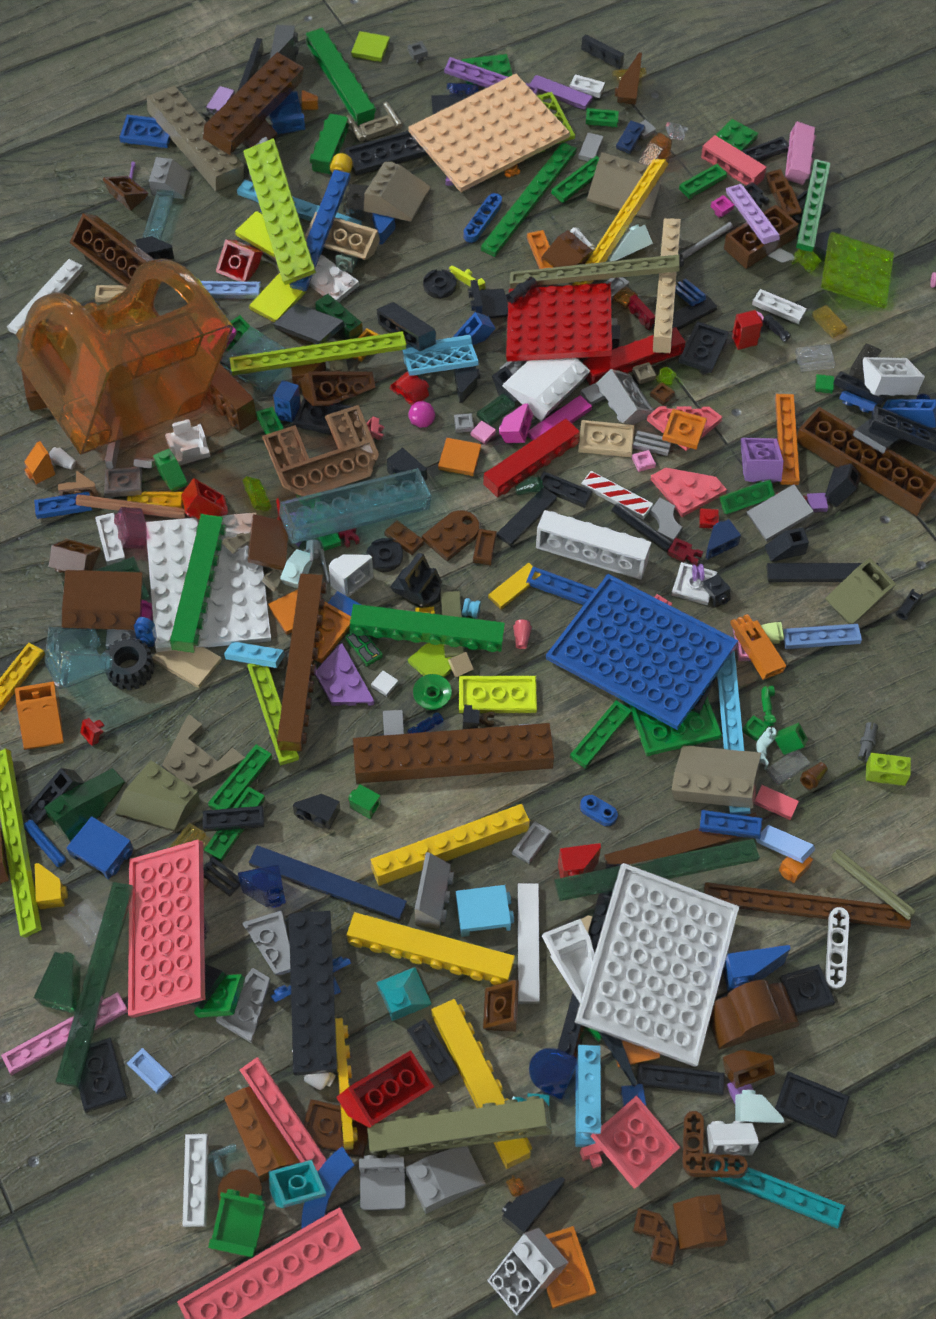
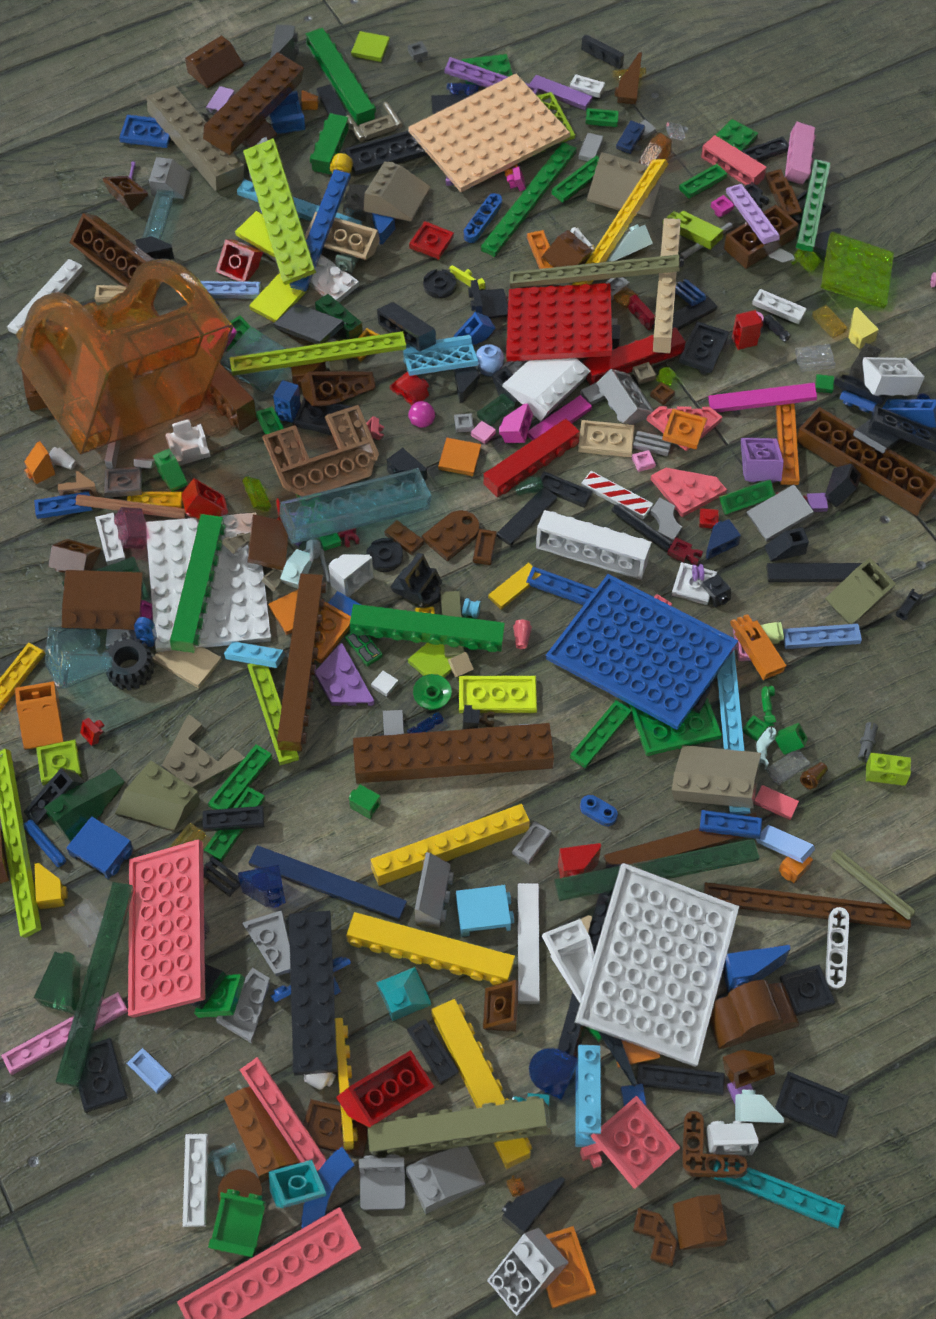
black tile [237,38,264,92] -> none
black slope [293,794,341,829] -> none
black pin [506,276,537,304] -> none
none -> lime tile [36,740,82,785]
none -> reddish brown slope [185,35,243,89]
none -> black tile [316,84,347,116]
none -> red plate [409,221,454,259]
none -> light blue piece [476,344,504,376]
none -> dark pink tile [507,167,526,191]
none -> lime hinge [662,211,723,250]
none -> dark pink tile [708,383,817,412]
none -> light yellow slope [848,307,879,349]

